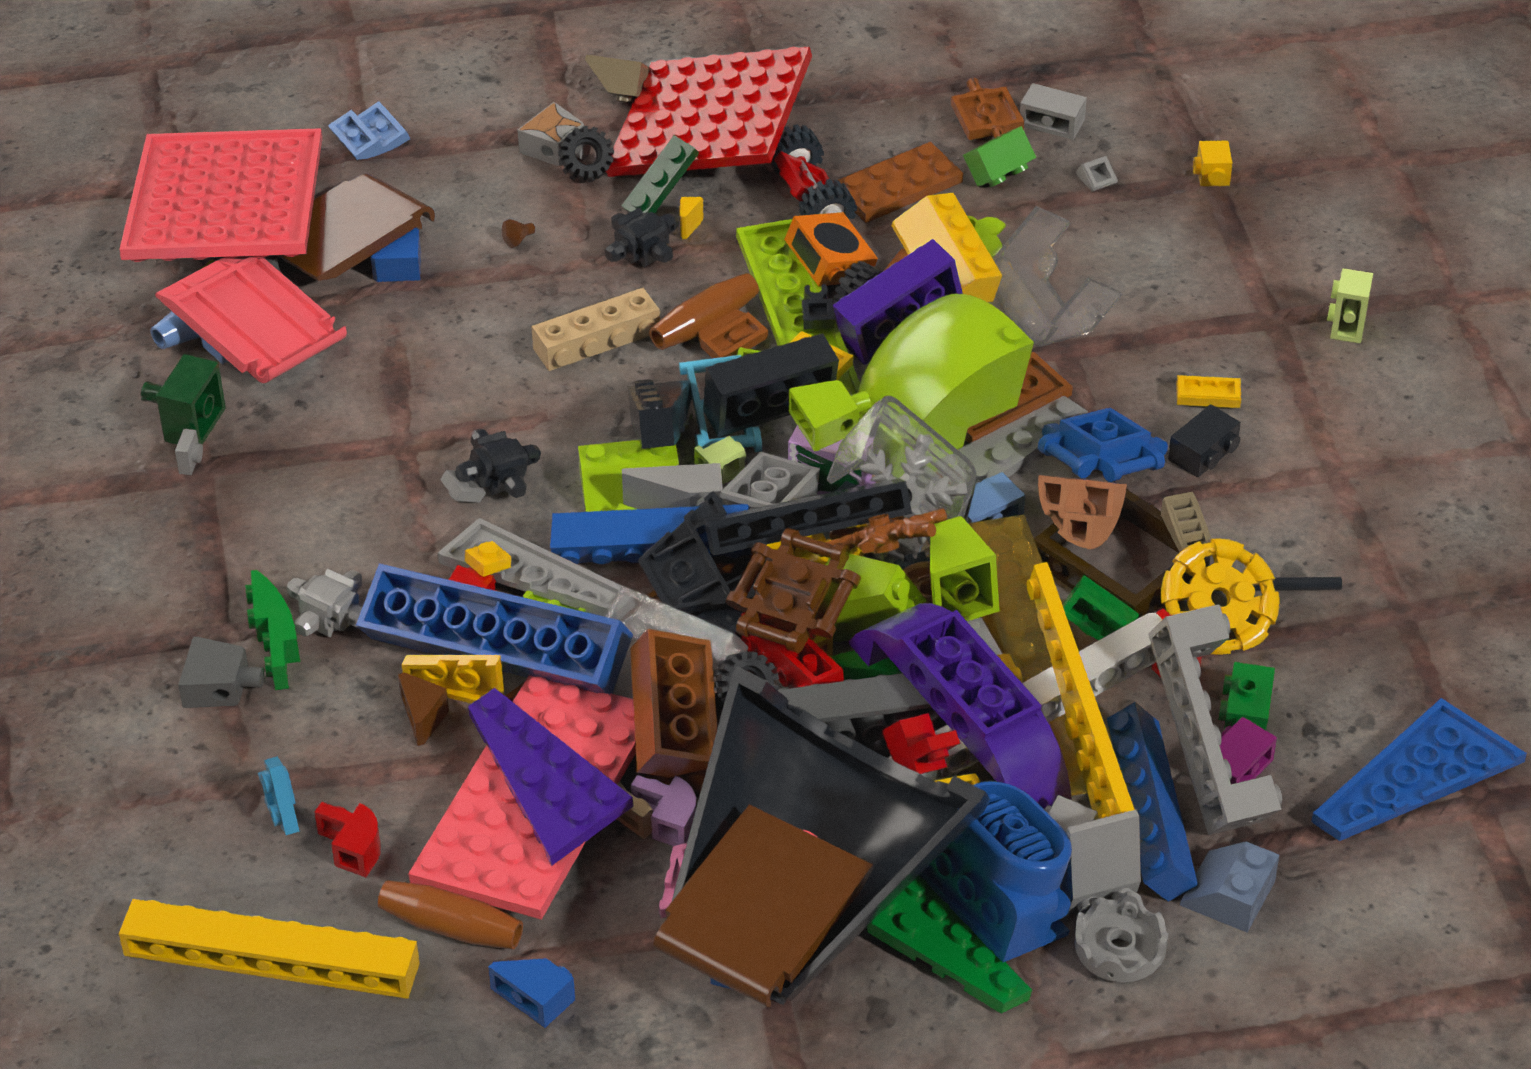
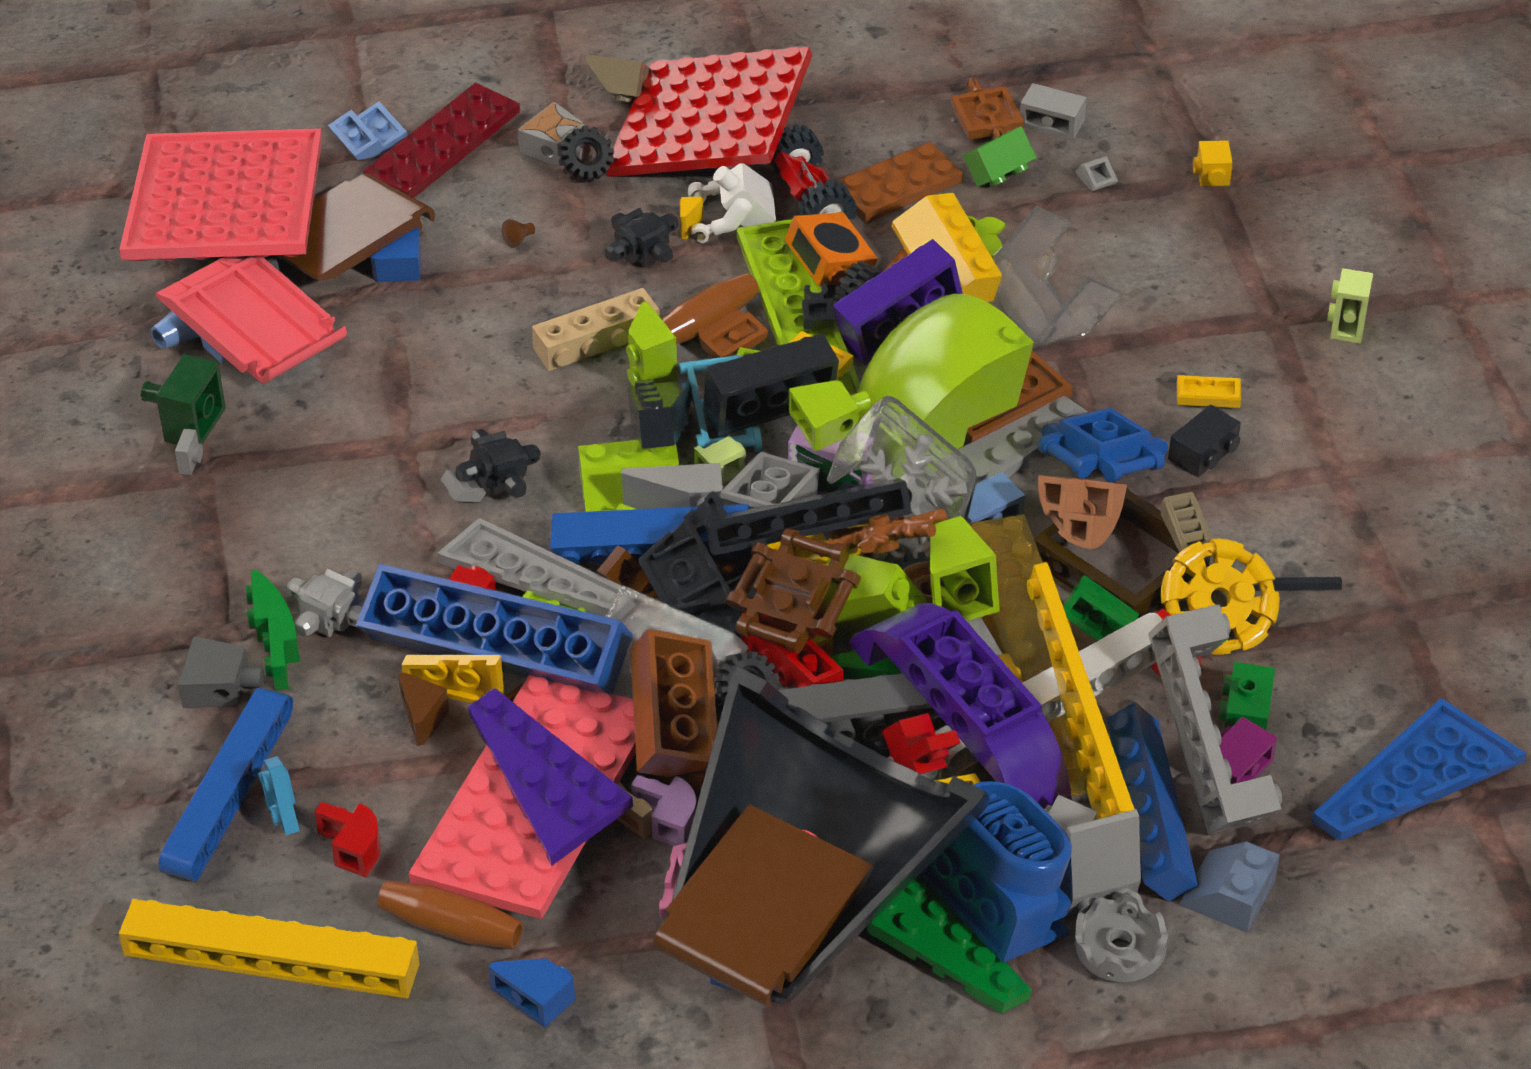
yellow plate [464,541,511,577] -> none
plate [621,135,699,213] -> none
none -> blue beam [158,688,294,881]
none -> dark red plate [363,82,520,198]
none -> reddish brown bracket [597,545,651,603]
none -> lime slope [626,301,678,386]
none -> white torso [688,163,776,244]

